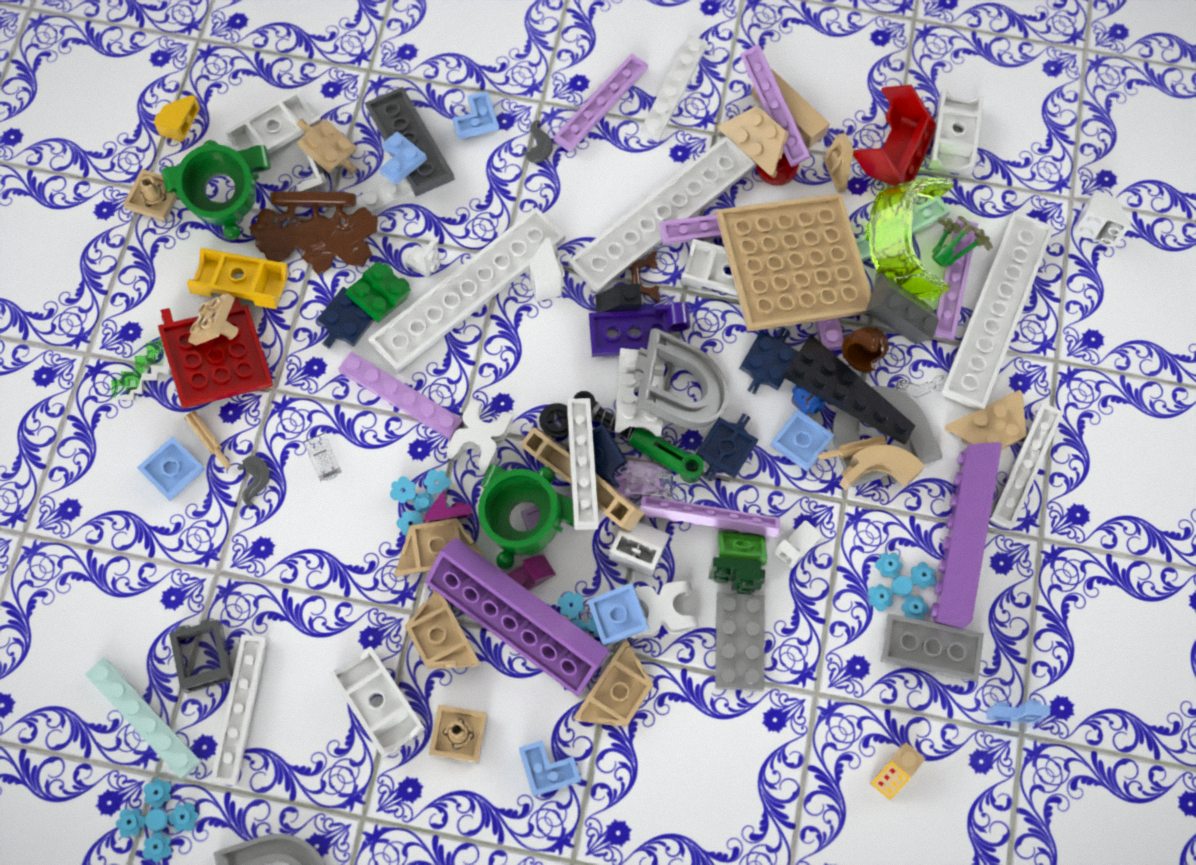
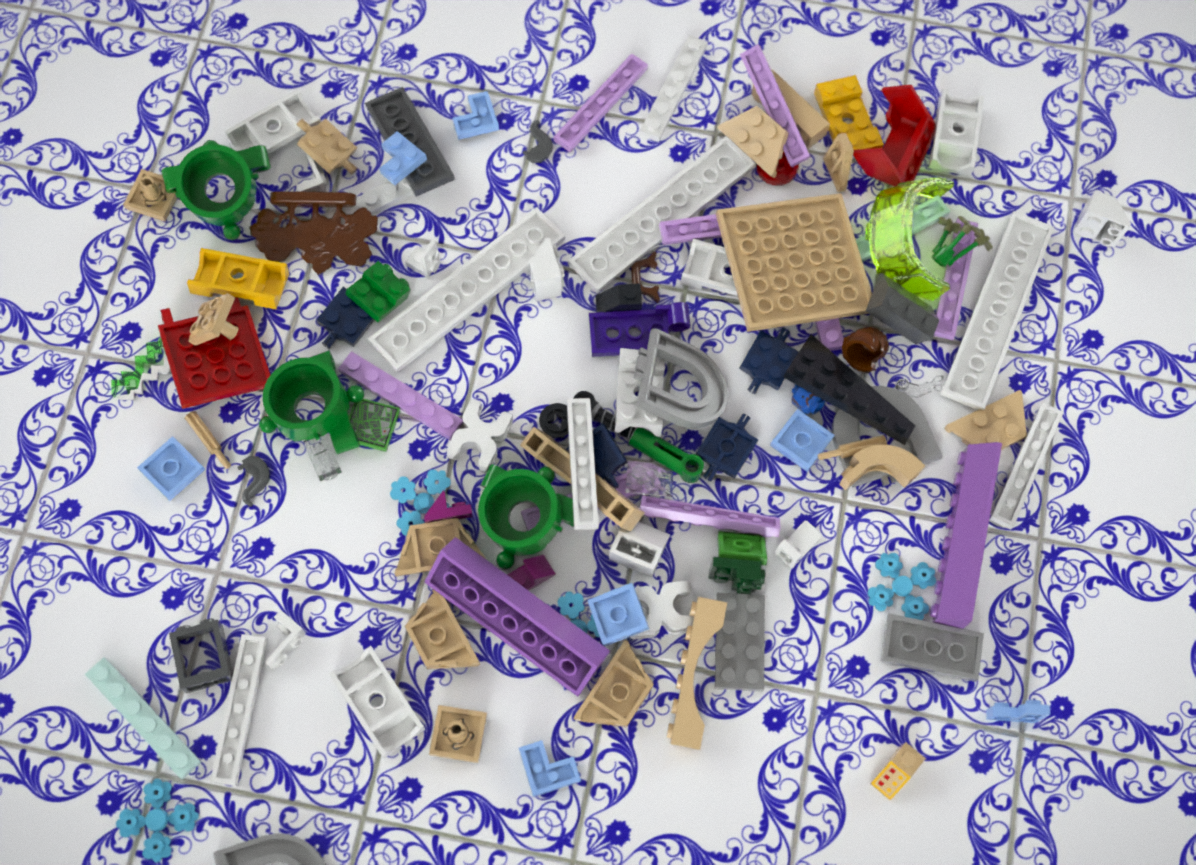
yellow slope [154,95,200,142] -> none
none -> green piece [259,350,364,454]
none -> white bracket [265,610,306,670]
none -> tile [349,399,400,452]
none -> tan arch [666,597,727,750]
none -> yellow piece [814,75,884,150]

